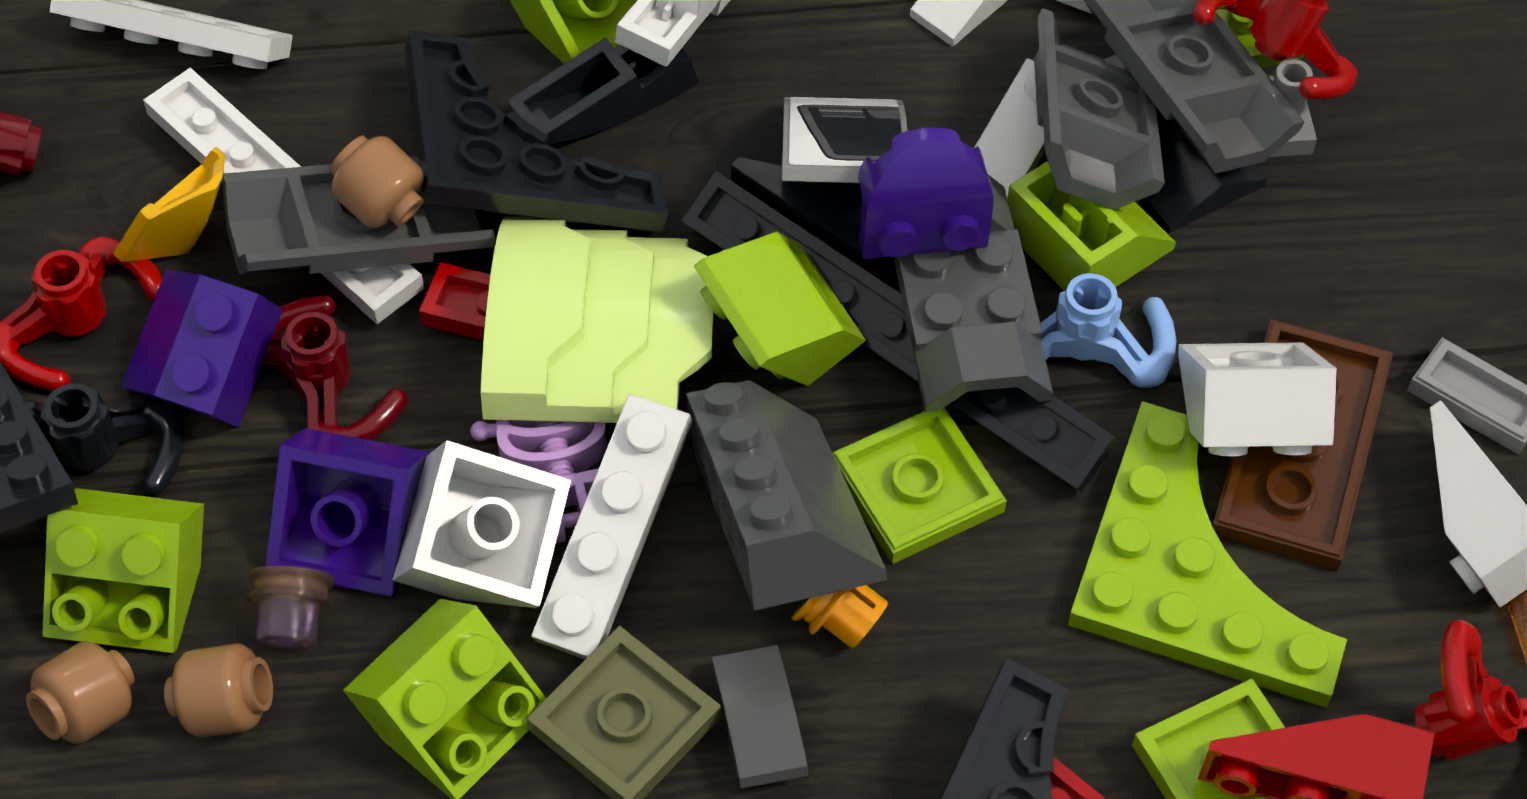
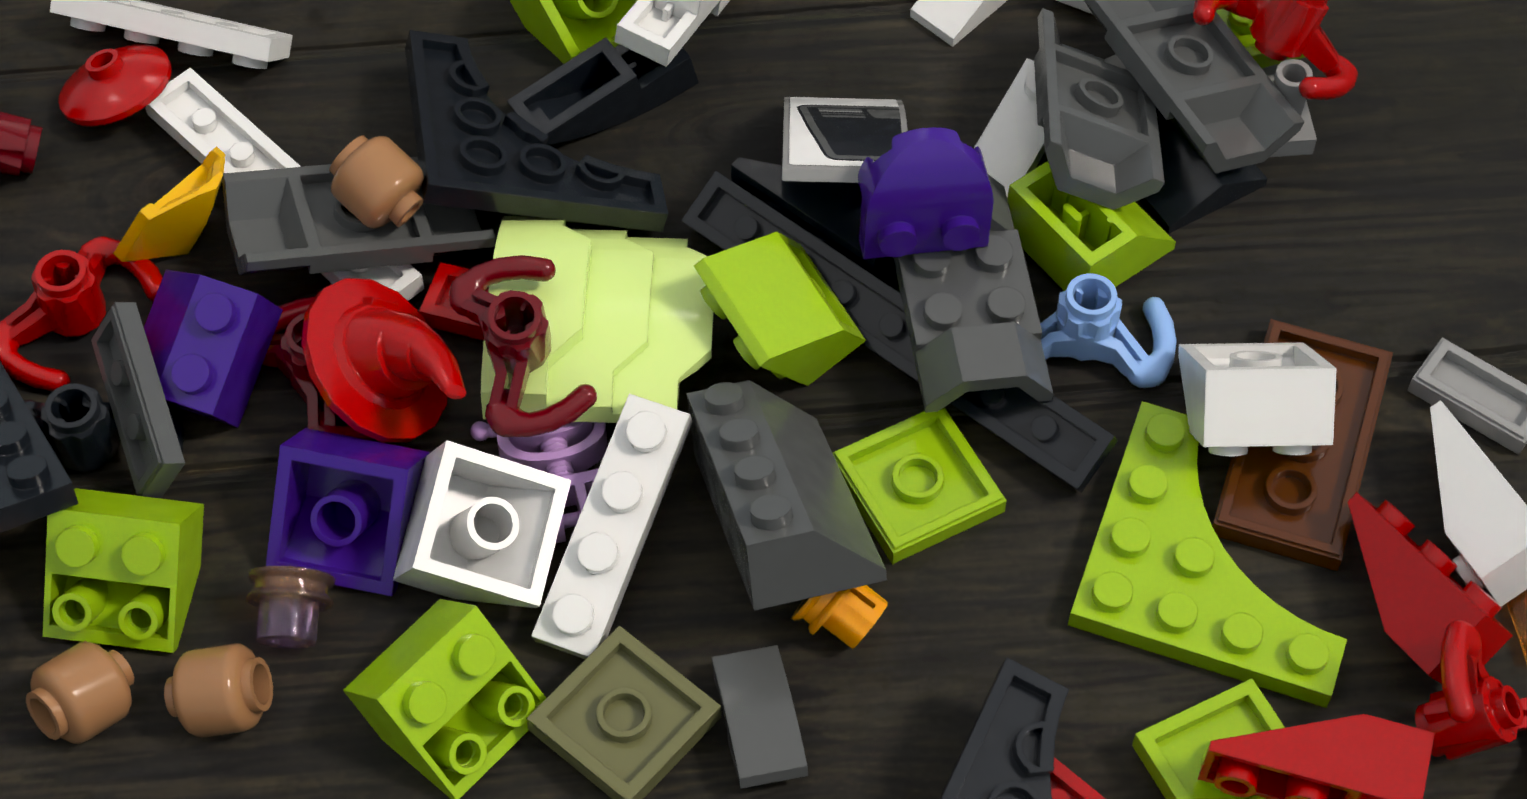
none -> red dish [58,44,172,126]
none -> dark grey tile [91,302,185,498]
none -> red piece [301,278,466,442]
none -> dark red piece [449,255,597,437]
none -> red slope [1348,492,1513,684]

